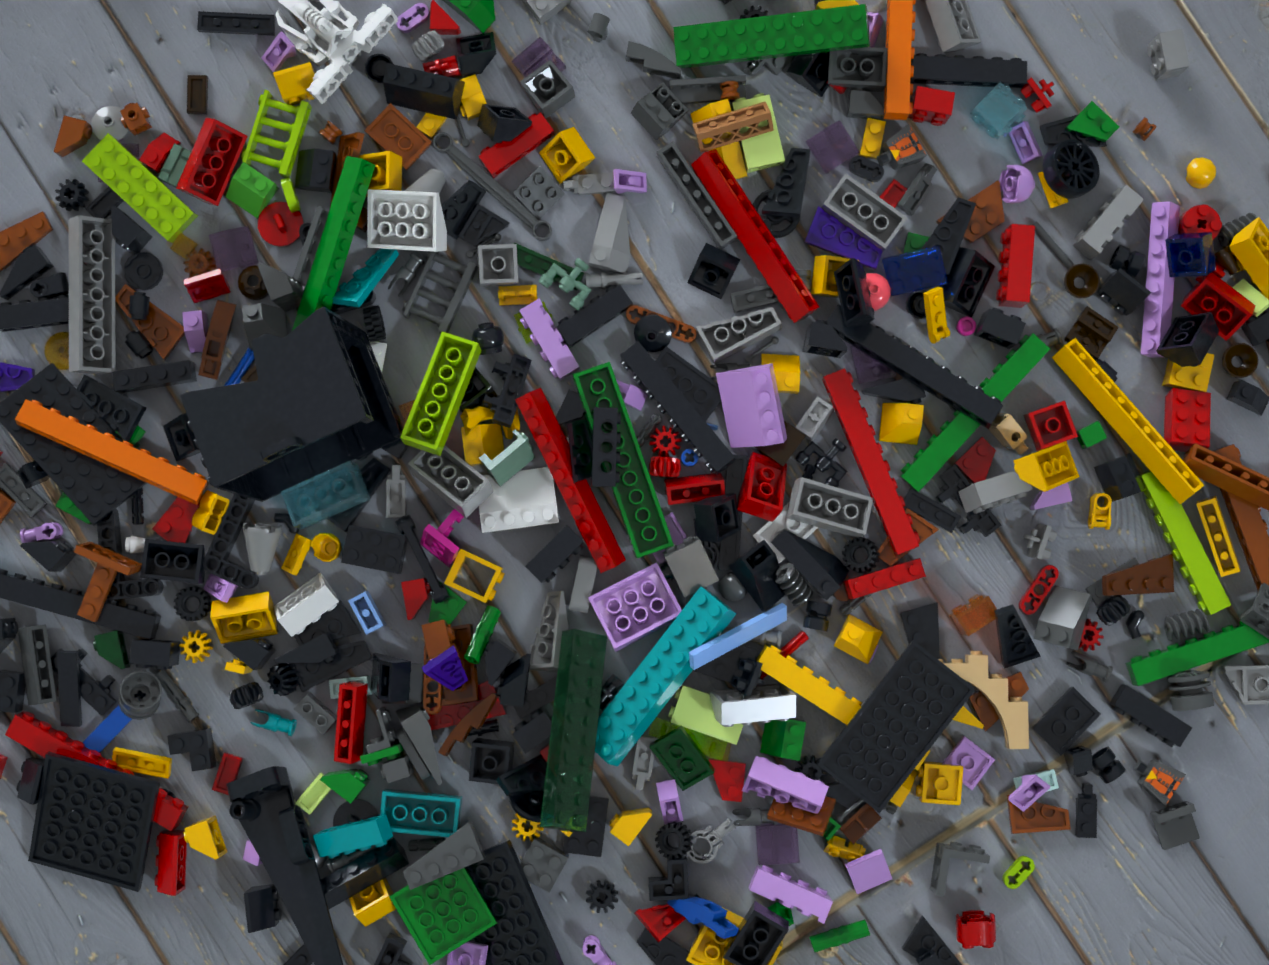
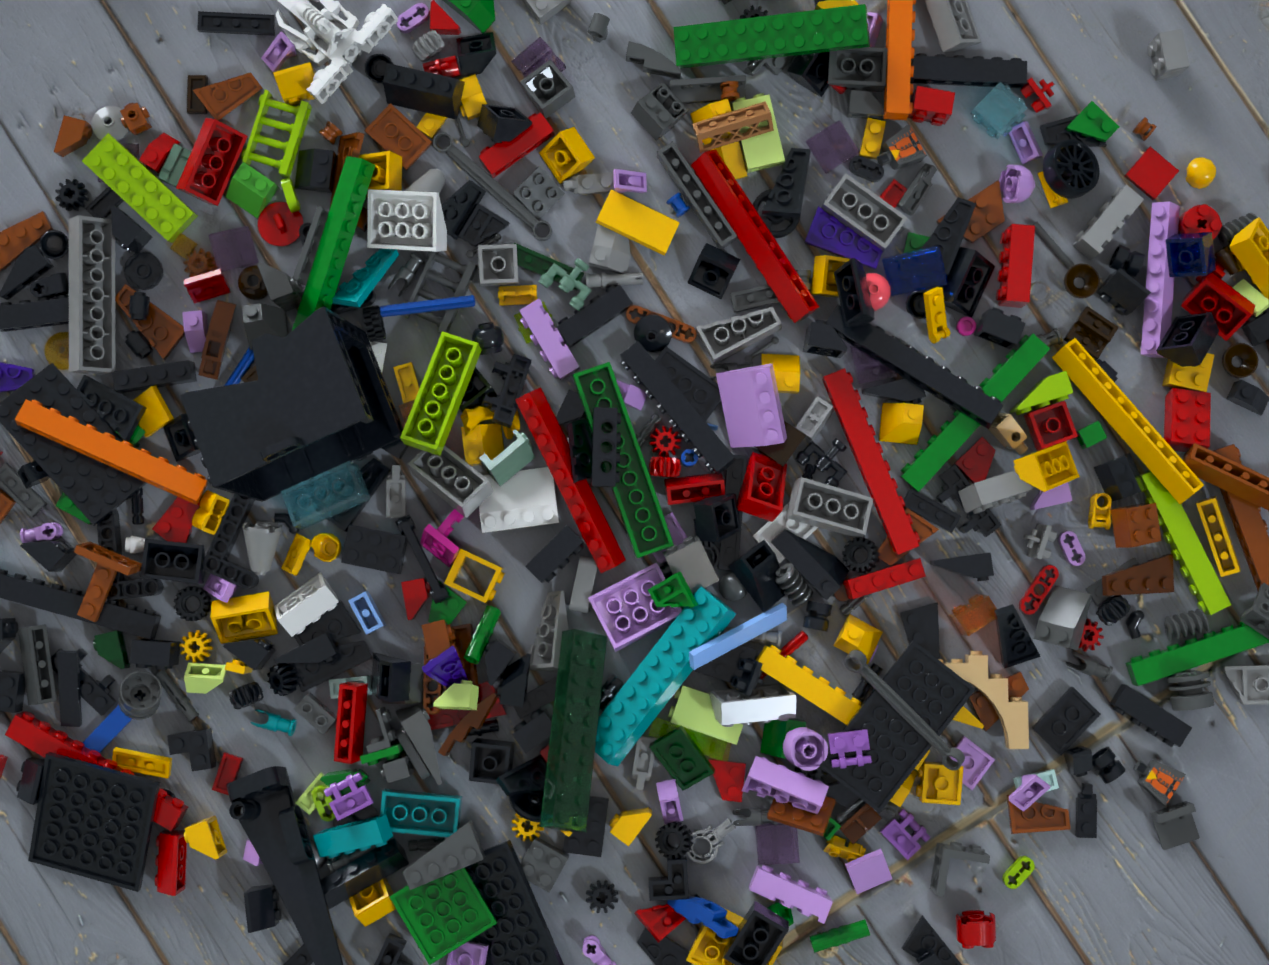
none -> black hair [39,230,69,260]
none -> yellow tile [134,385,174,438]
none -> yellowish green slope [184,662,227,694]
none -> dark orange wing [193,72,263,121]
none -> lime beam [311,785,336,822]
none -> medium lavender plate [324,772,374,821]
none -> blue axle [380,295,476,317]
none -> yellow plate [393,362,420,404]
none -> yellowish green slope [433,680,479,710]
none -> yellow tile [595,189,680,256]
none -> green wing [648,571,698,608]
none -> blue bush [666,192,690,218]
none -> lavender brick [783,727,828,771]
none -> medium lavender plate [828,729,872,769]
none -> dark grey piece [844,650,965,771]
none -> black pin [852,663,883,701]
none -> medium lavender plate [880,808,930,860]
none -> black slope [930,553,994,581]
none -> lime slope [1009,371,1074,415]
none -> lavender beam [1058,531,1085,566]
none -> dark orange brick [1110,503,1162,548]
none -> red tile [1124,146,1179,200]

